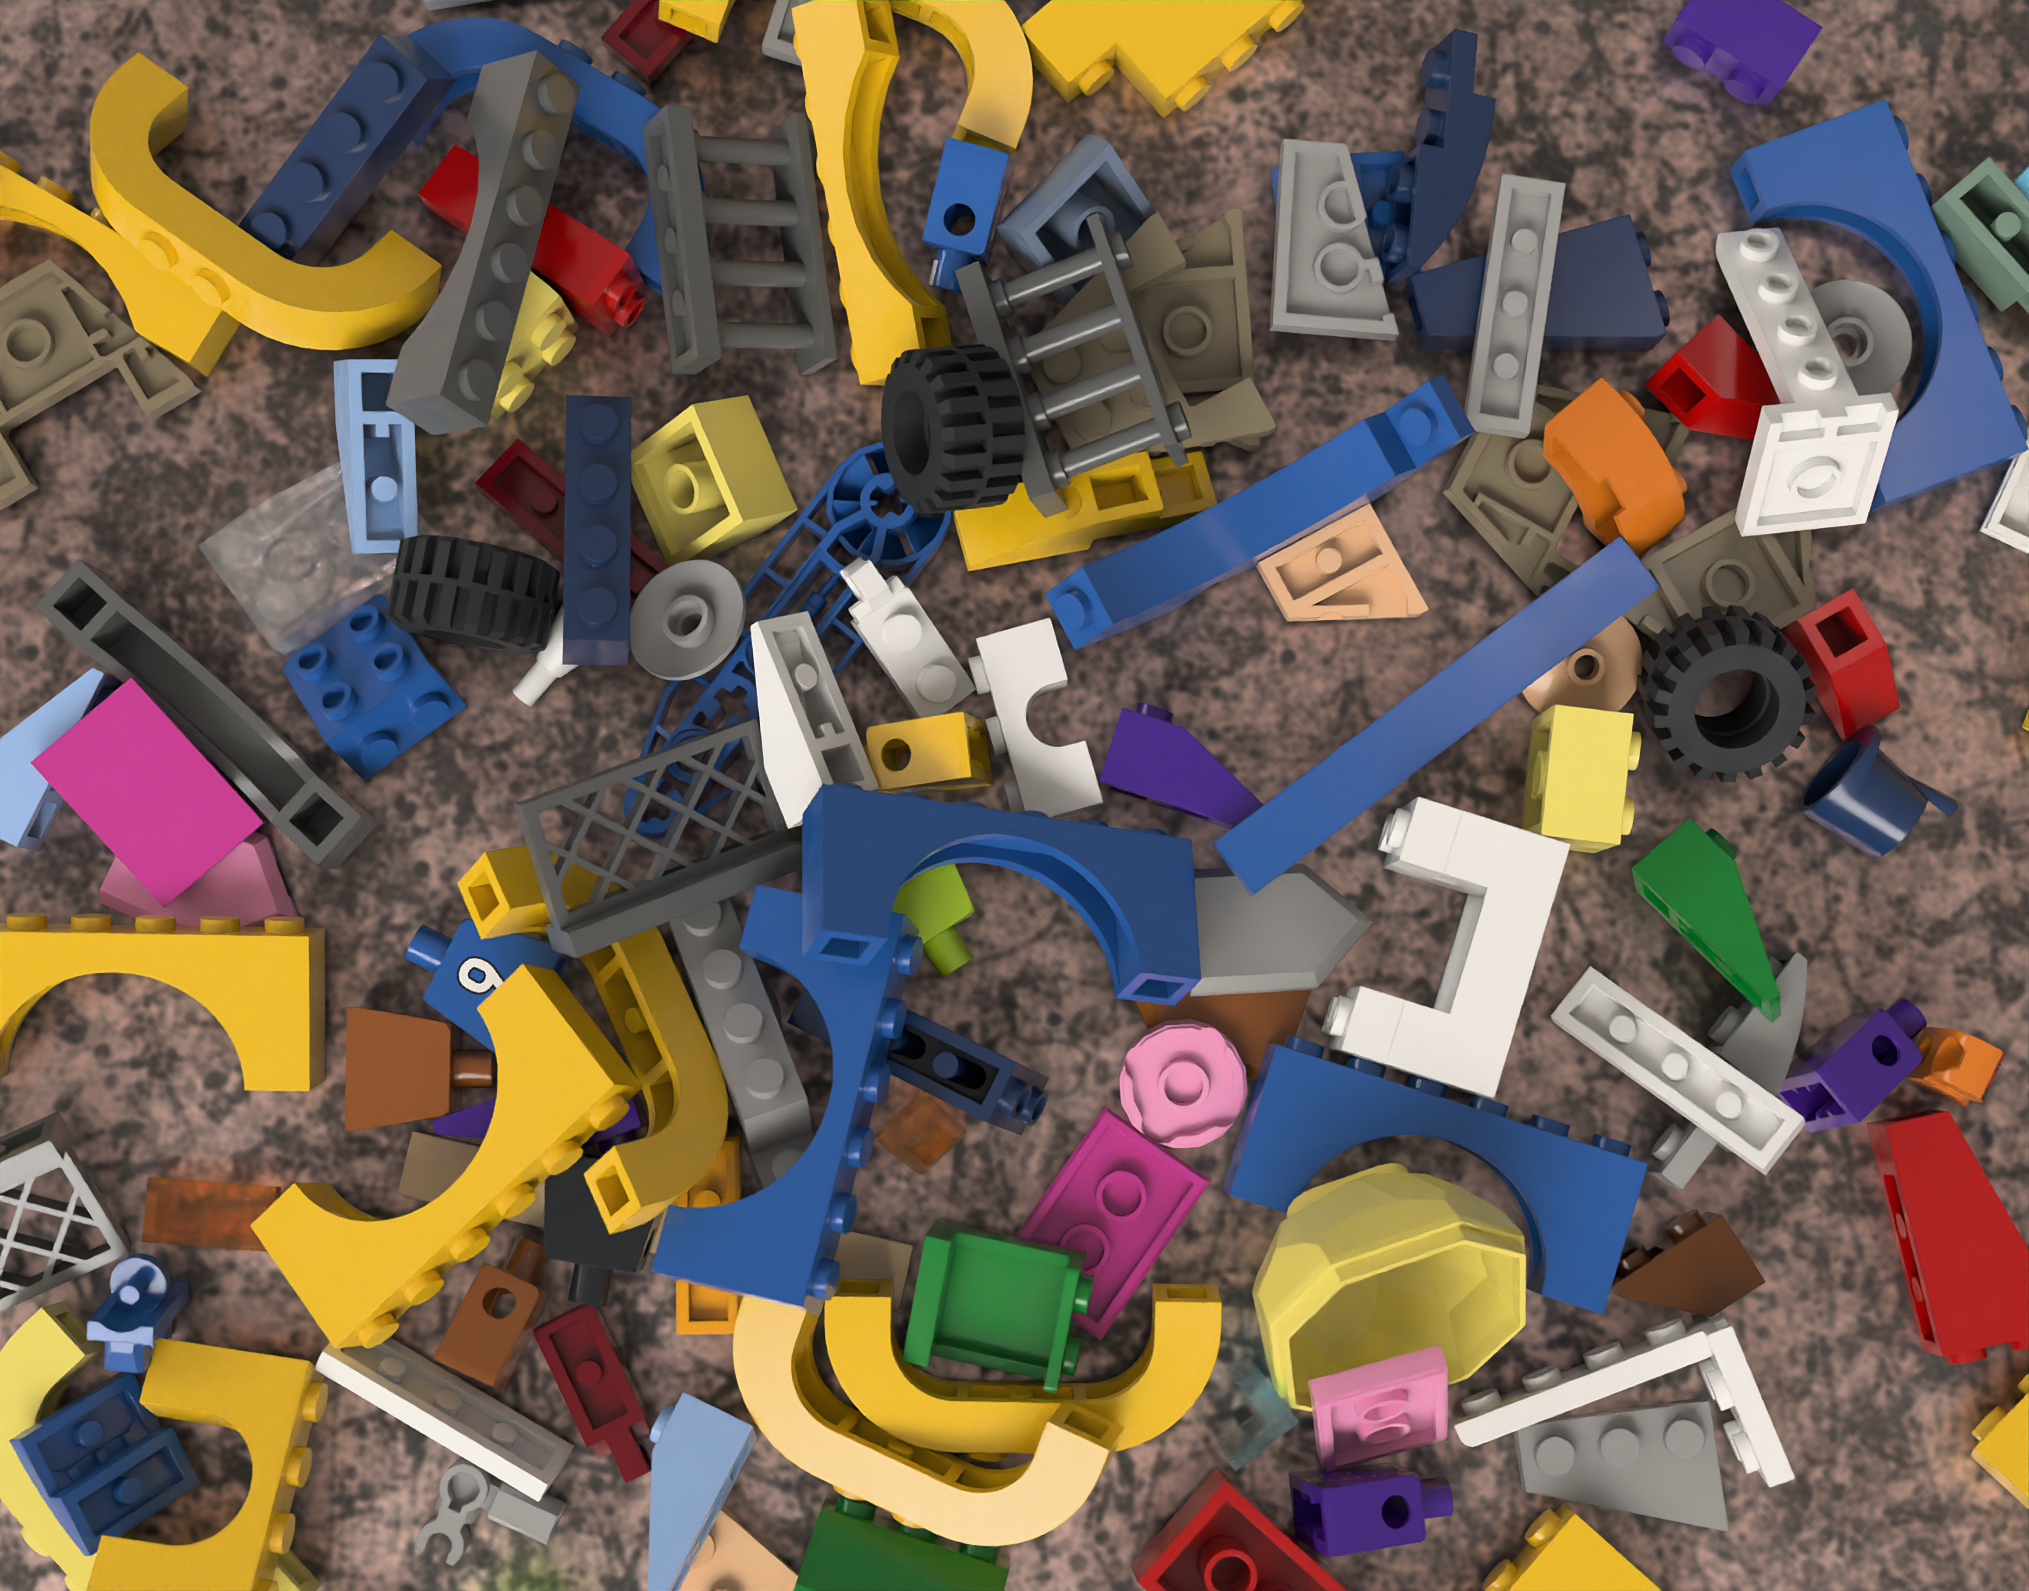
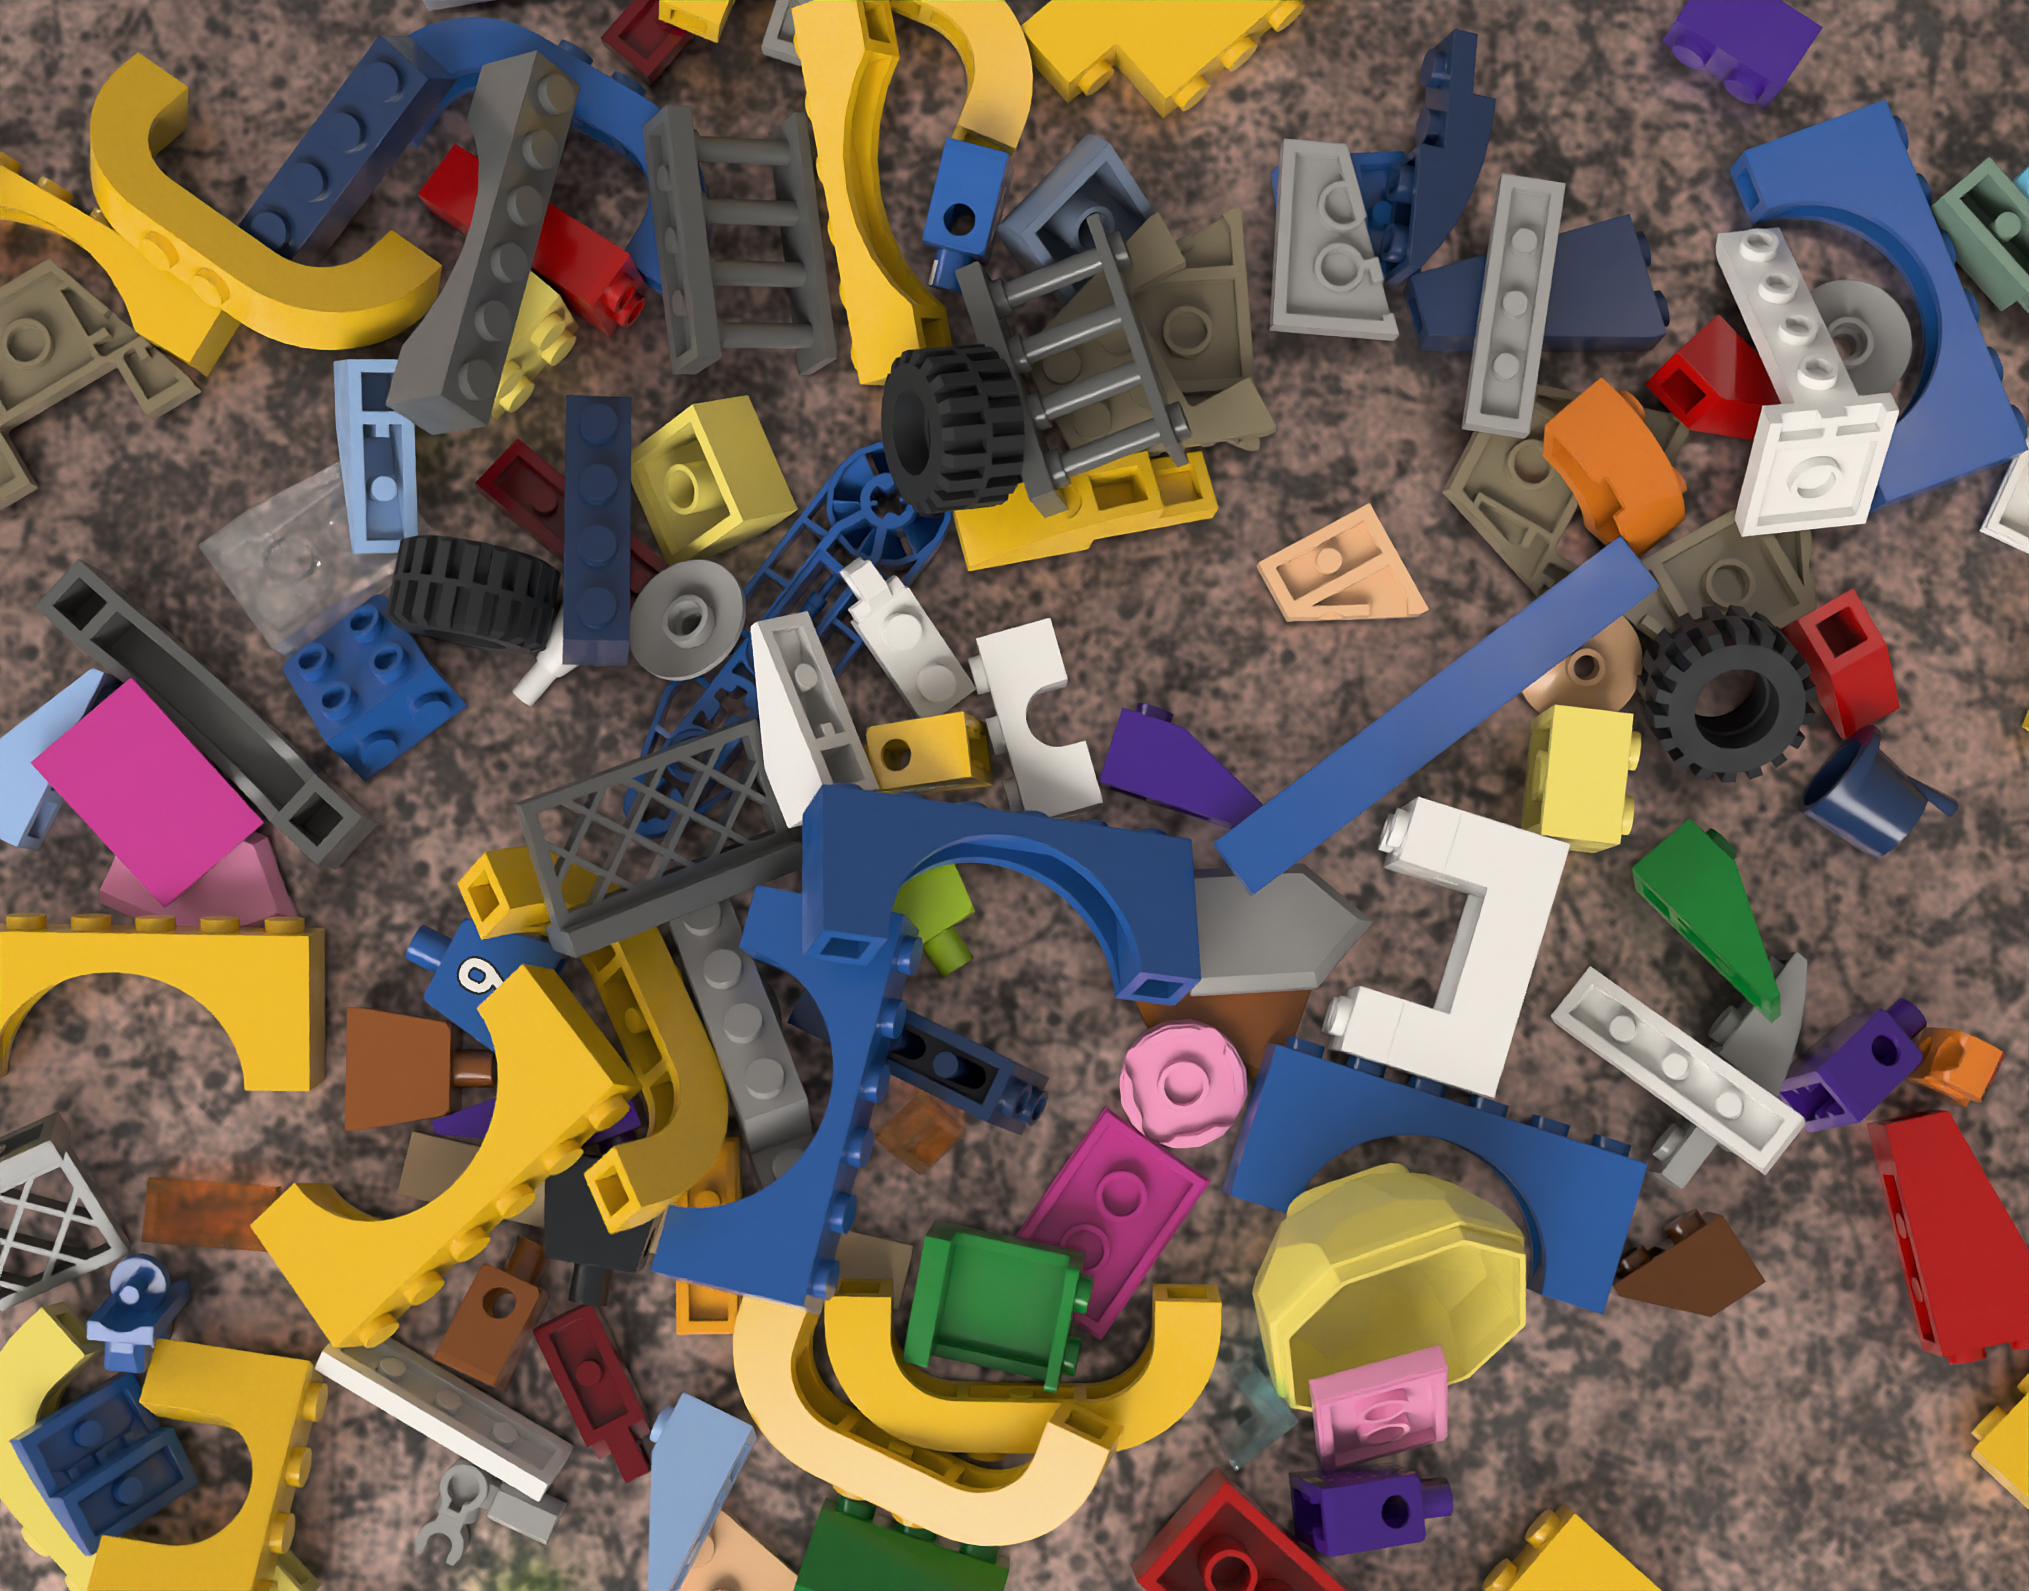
blue arch [1045,375,1475,651] -> none
white bracket [1452,1313,1795,1488] -> none
light grey wing [1514,1398,1729,1532] -> none

